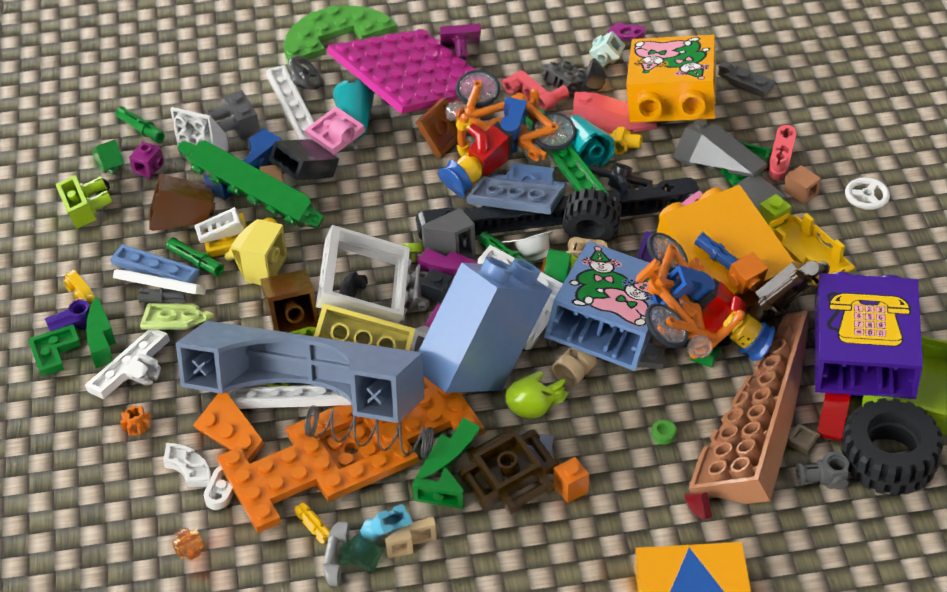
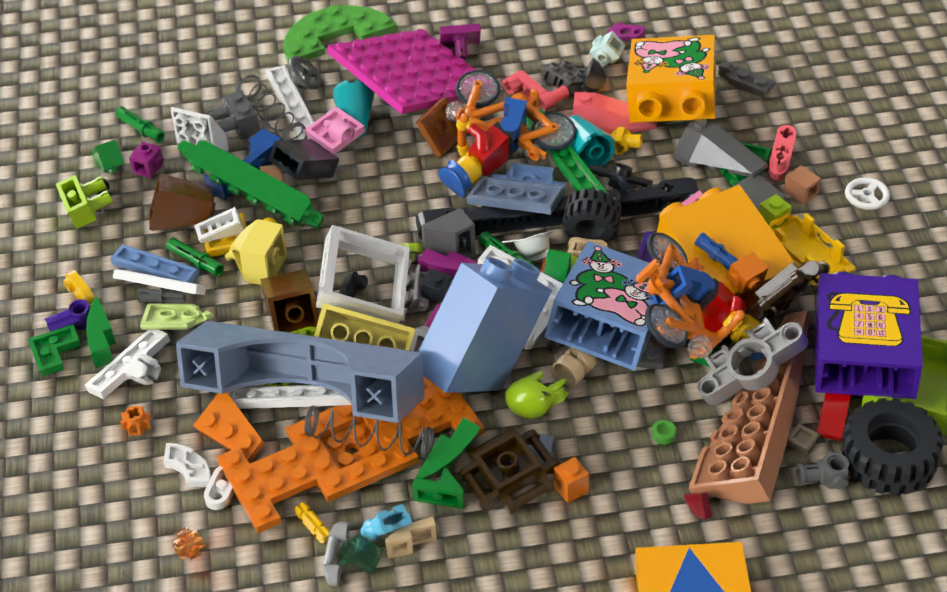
none -> dark grey piece [237,75,308,140]
none -> light grey piece [697,318,808,406]

